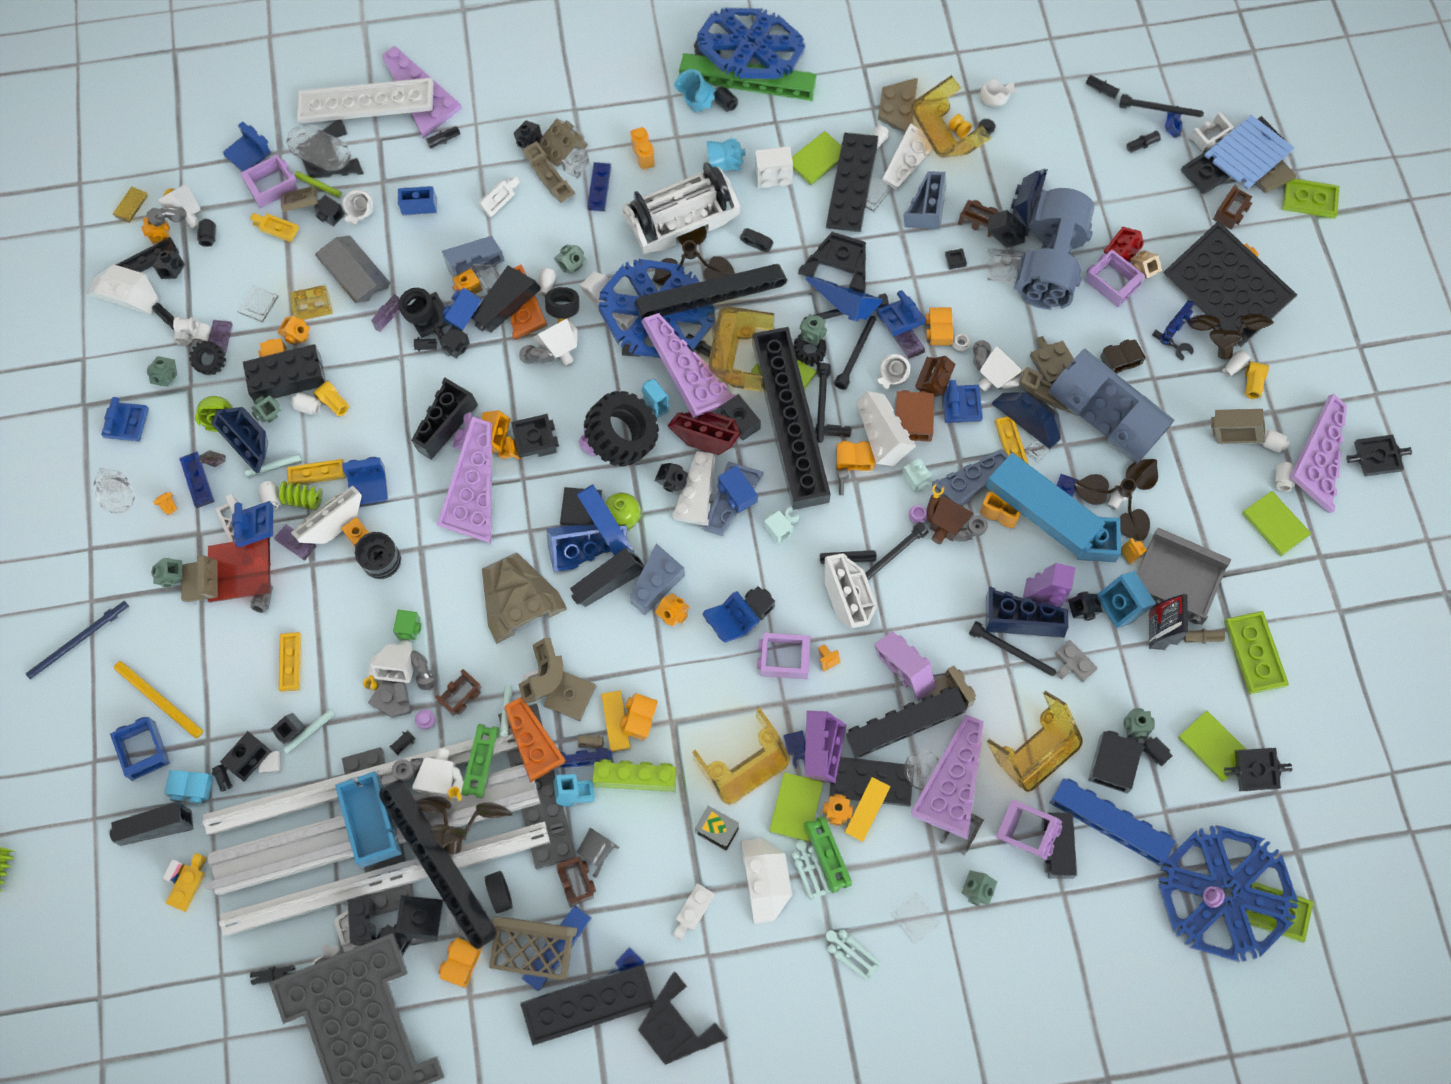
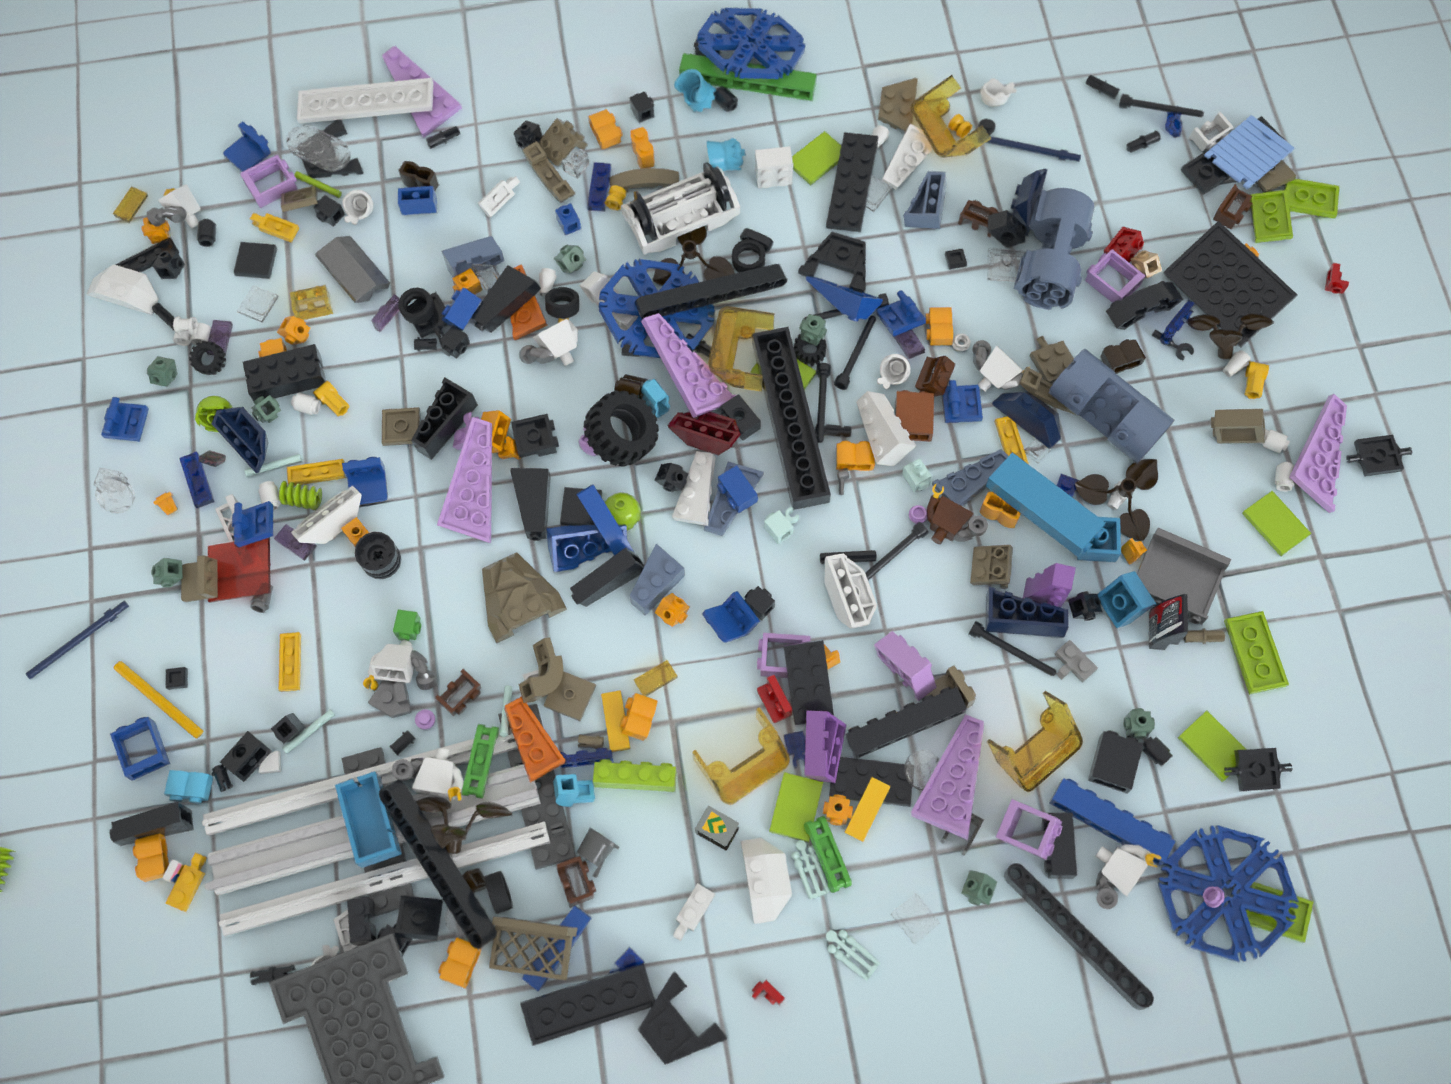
none -> light orange brick [133,833,169,882]
none -> black tile [166,667,188,690]
none -> black tile [233,242,277,279]
none -> dark tan plate [382,407,420,446]
none -> dark brown brick [398,161,439,191]
none -> dark brown tile [462,868,486,893]
none -> black slope [510,468,551,541]
none -> blue brick [555,203,581,236]
none -> light orange brick [588,109,623,150]
none -> yellow wheel [605,185,627,210]
none -> dark tan slope [610,168,680,193]
none -> dark brown brick [614,374,648,399]
none -> black brick [629,91,654,123]
none -> clear yellow tile [634,660,678,696]
none -> black tyre [732,239,765,273]
none -> red bracket [752,980,785,1006]
none -> red bracket [757,675,792,723]
none -> black plate [783,639,834,725]
none -> dark tan plate [970,545,1013,589]
none -> dark blue bar [977,134,1081,162]
none -> black beam [1004,863,1154,1010]
none -> white torso [1096,844,1161,909]
none -> black brick [1106,281,1184,330]
none -> lime tile [1250,190,1293,243]
none -> red bracket [1325,263,1349,294]

